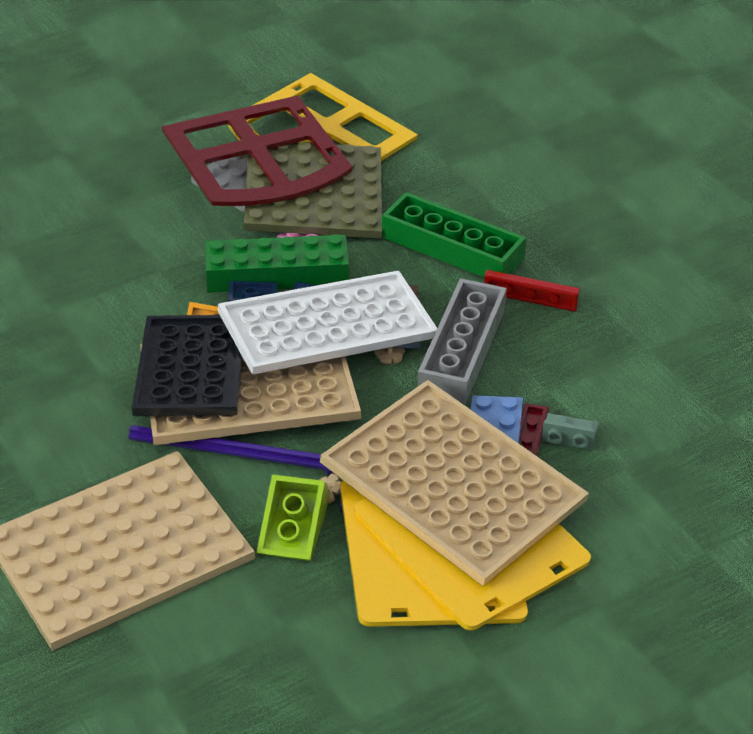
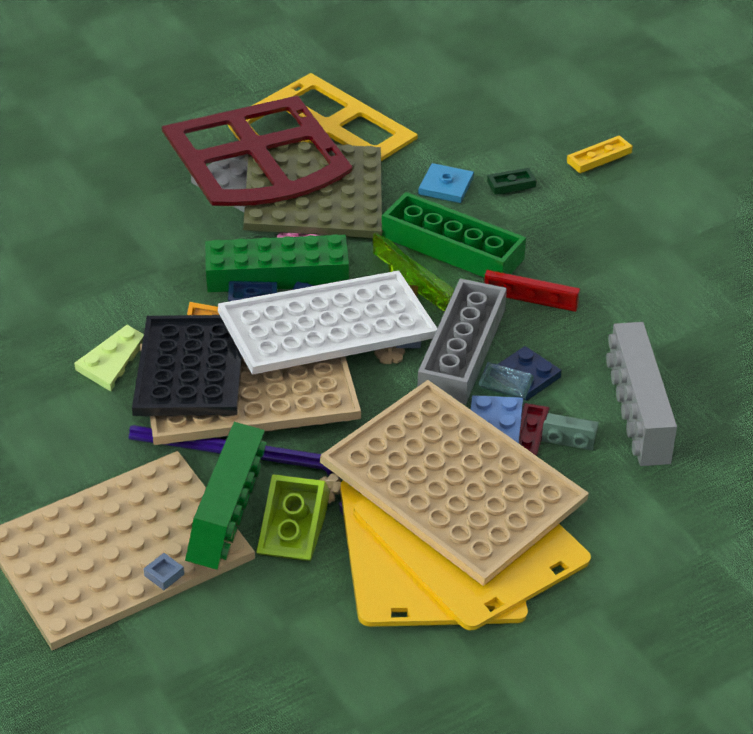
none -> yellowish green wing [74,325,144,391]
none -> sand blue plate [143,553,184,590]
none -> green brick [185,422,267,570]
none -> clear neon green wedge [373,233,454,312]
none -> dark azure plate [418,163,474,203]
none -> clear light blue tile [478,362,534,400]
none -> dark green plate [487,167,537,195]
none -> dark blue plate [490,346,562,401]
none -> yellow plate [567,135,633,173]
none -> light grey brick [606,322,677,466]

